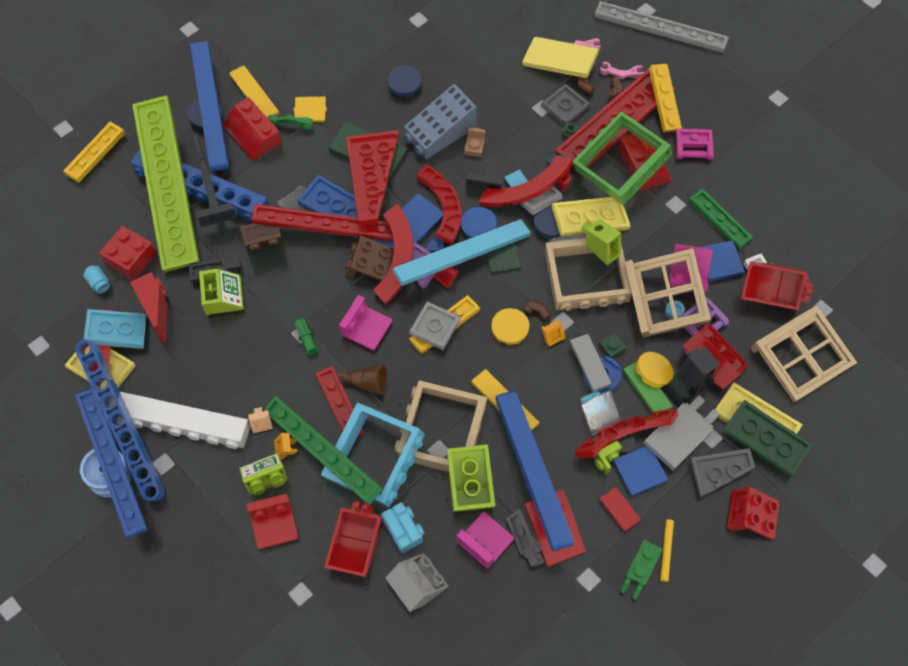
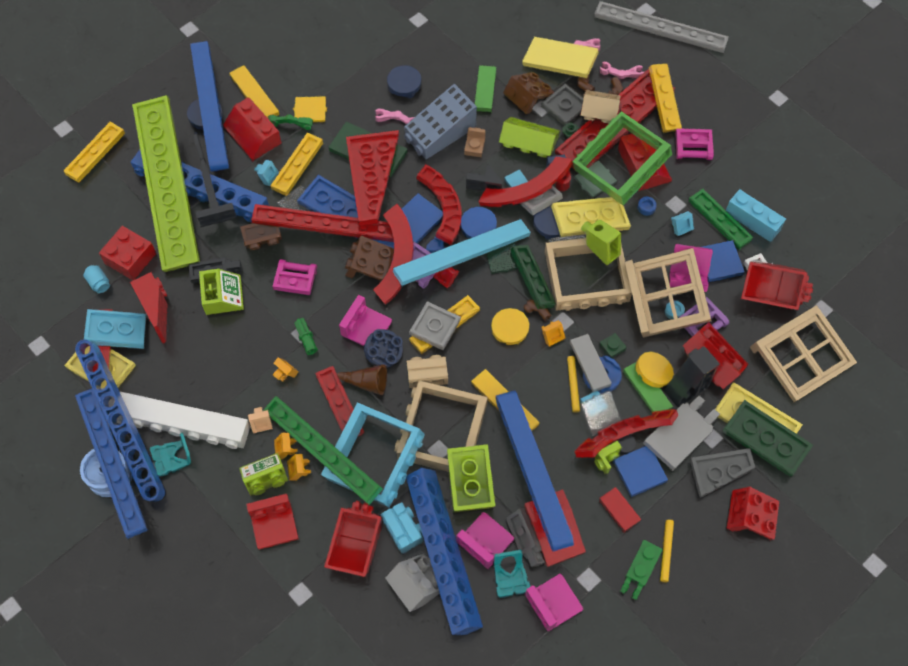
none -> teal piece [150,433,191,477]
none -> medium azure tile [254,160,279,186]
none -> yellow plate [270,133,323,196]
none -> dark pink plate [273,259,317,295]
none -> light orange tile [273,357,299,381]
none -> light orange tile [287,454,311,481]
none -> dark blue tile [364,329,403,368]
none -> bright pink piece [375,109,415,124]
none -> blue brick [406,468,483,635]
none -> tan brick [407,355,448,388]
none -> bright green tile [475,65,496,112]
none -> teal piece [494,550,530,598]
none -> lime slope [499,117,561,158]
none -> reddish brown bracket [503,72,554,114]
none -> dark green tile [510,245,556,309]
none -> dark pink bracket [525,574,583,632]
none -> yellow bar [567,356,580,413]
none -> sand green piece [574,161,617,198]
none -> tan slope [581,90,621,123]
none -> blue tile [638,197,657,215]
none -> medium azure tile [671,211,694,236]
none -> medium azure brick [726,189,786,242]

